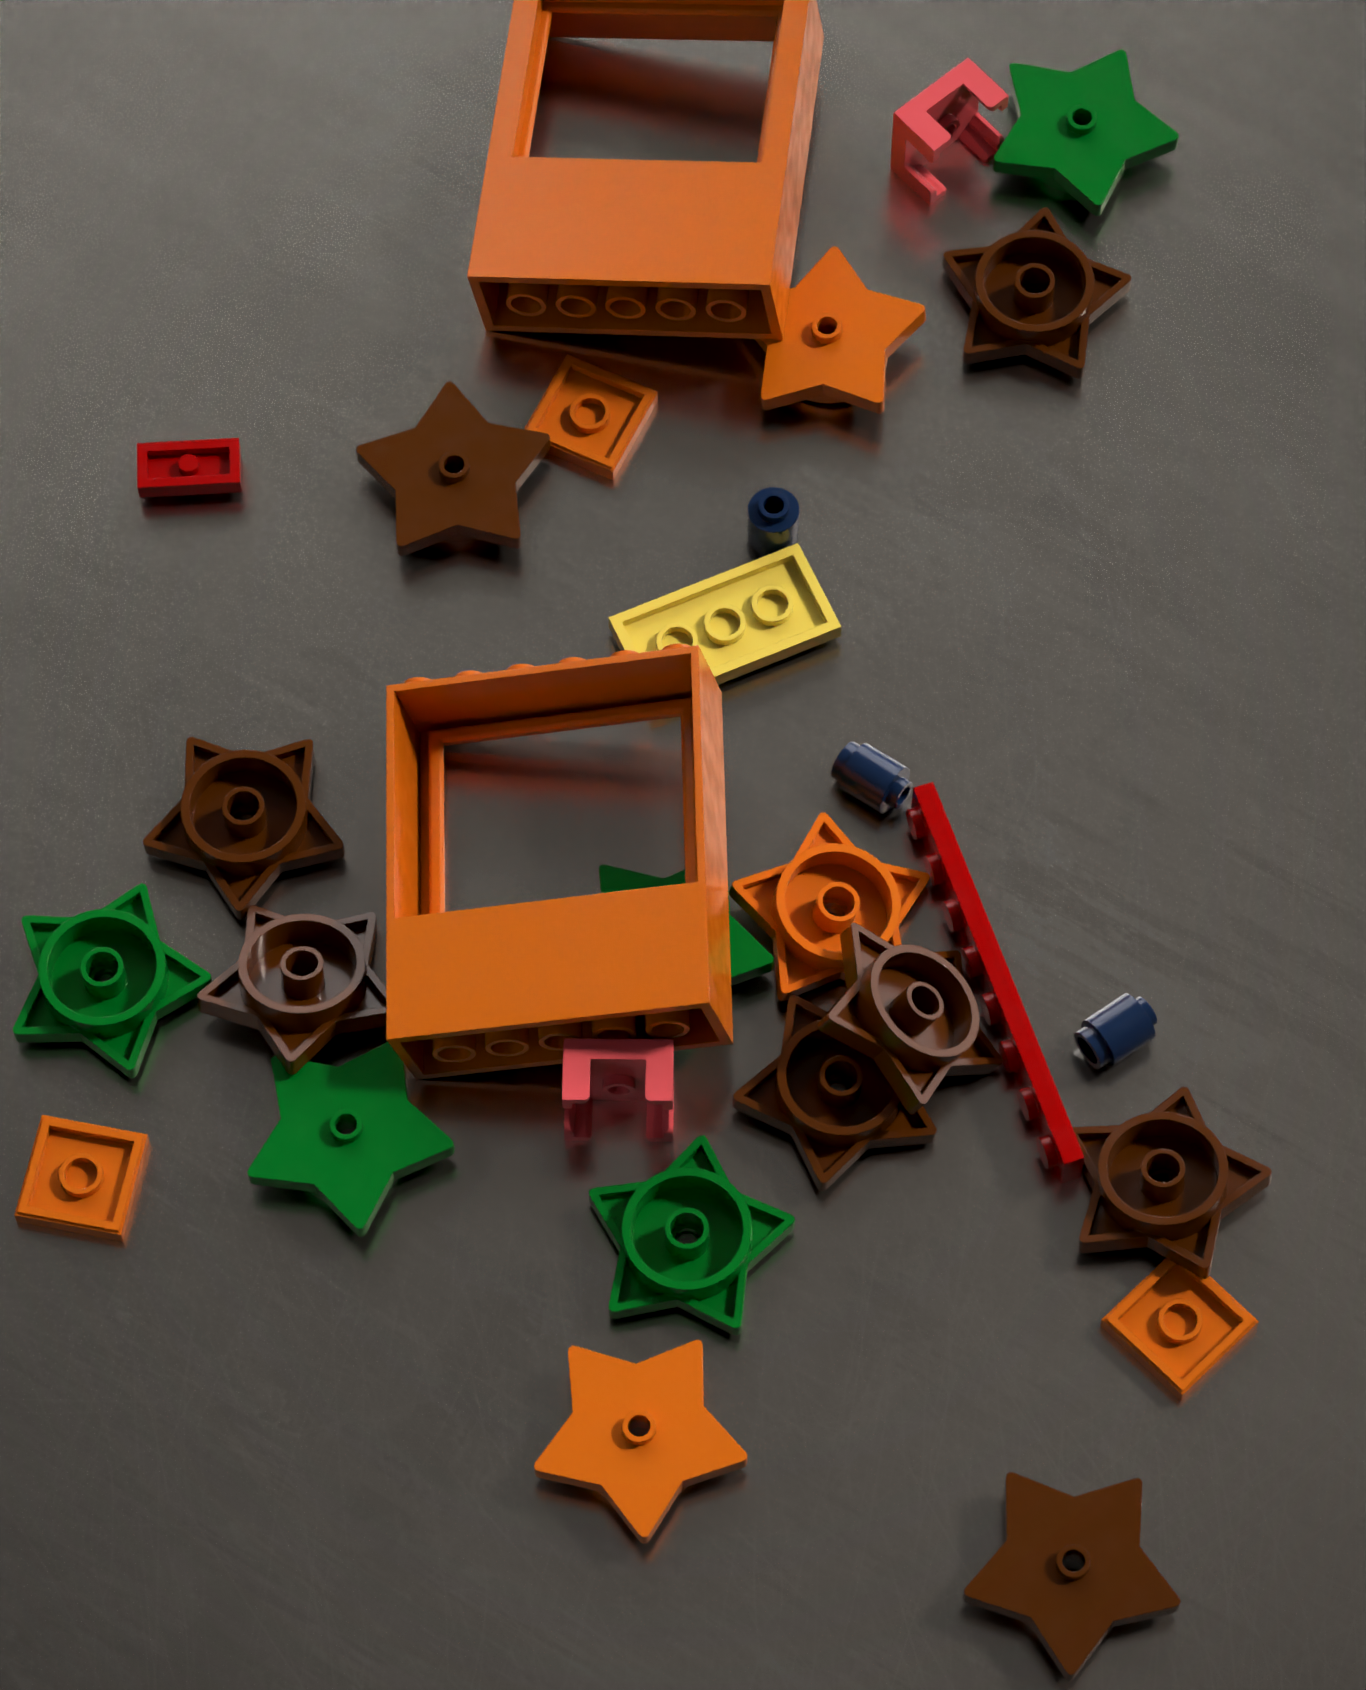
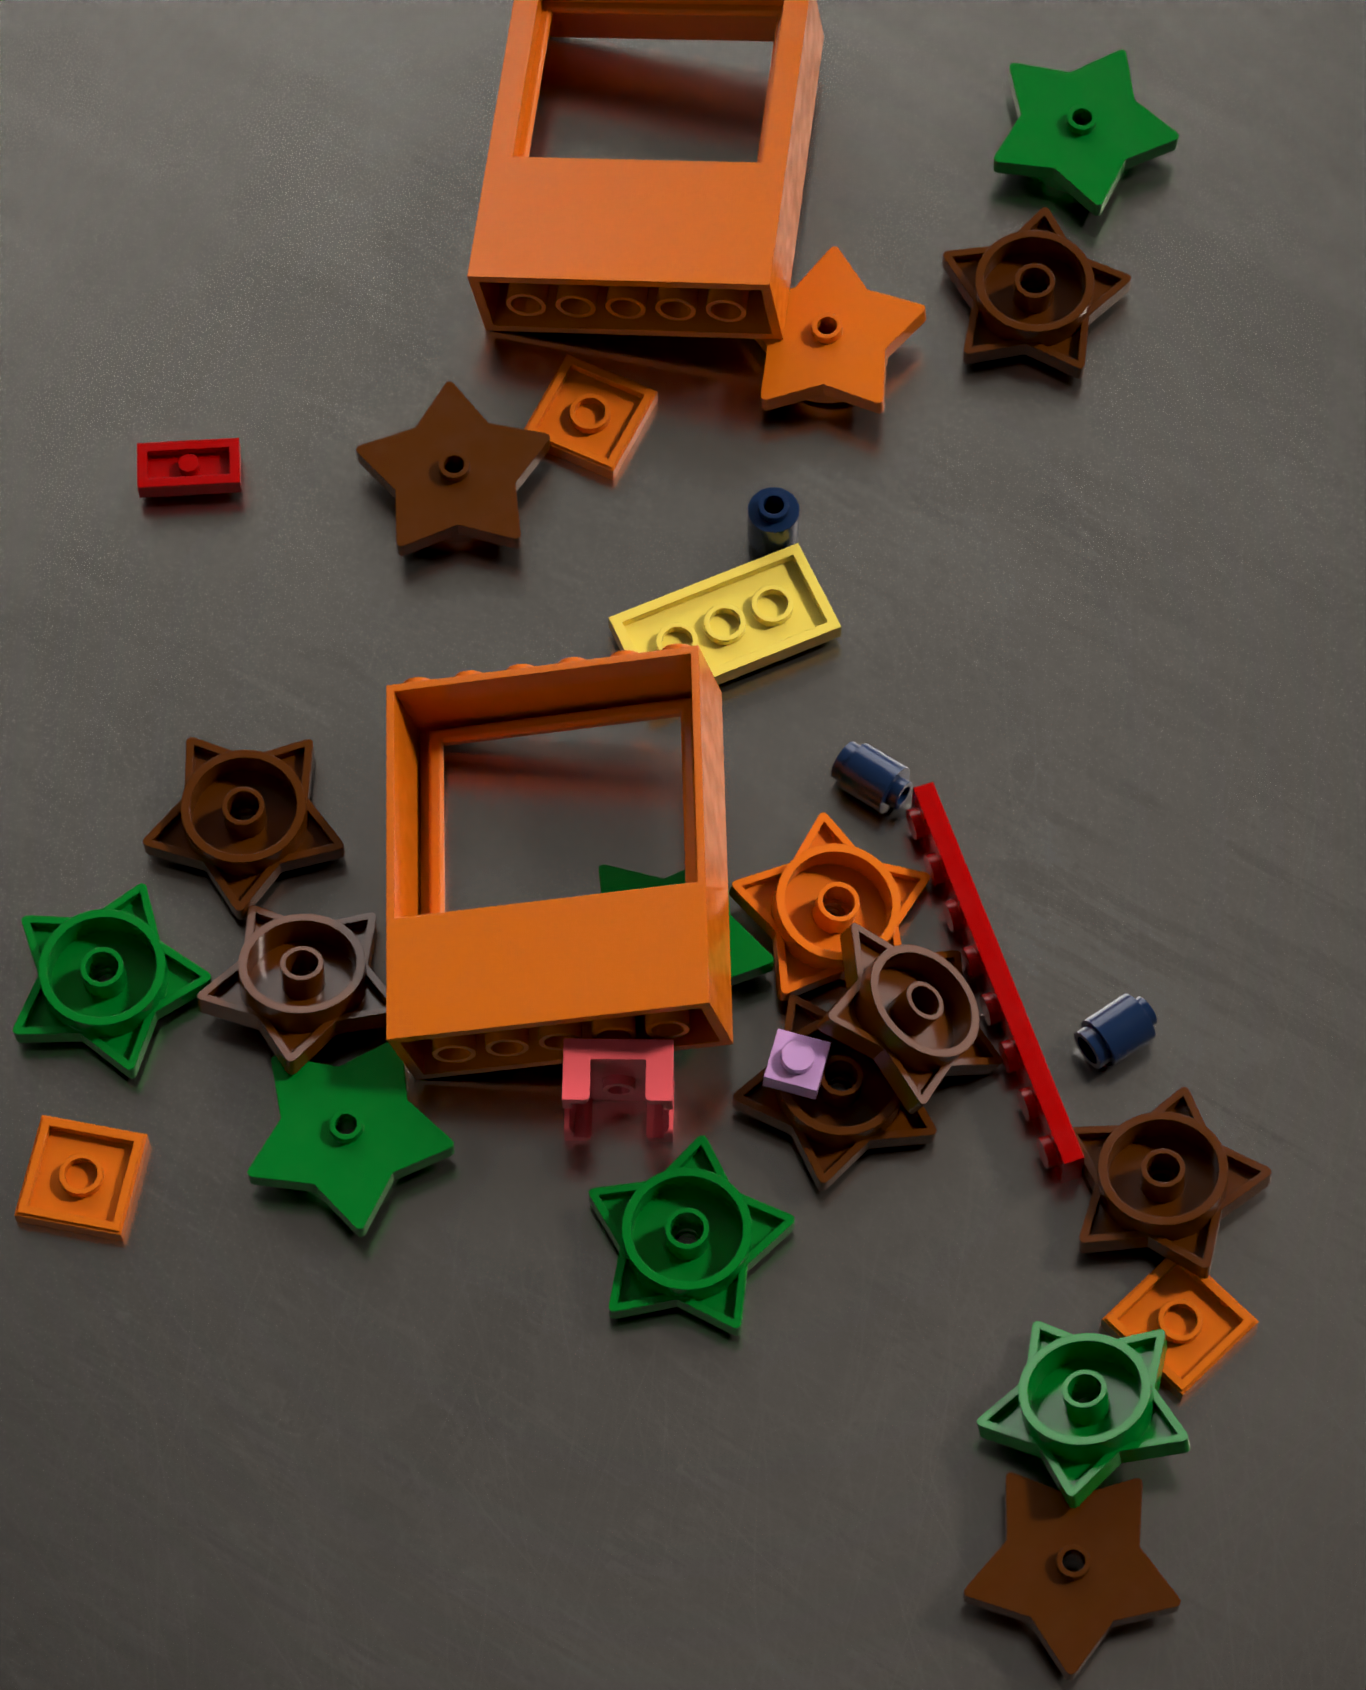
orange plate [534,1340,748,1544] -> none
coral panel [890,57,1009,206] -> none
none -> lavender plate [763,1029,831,1100]
none -> green plate [977,1321,1191,1508]

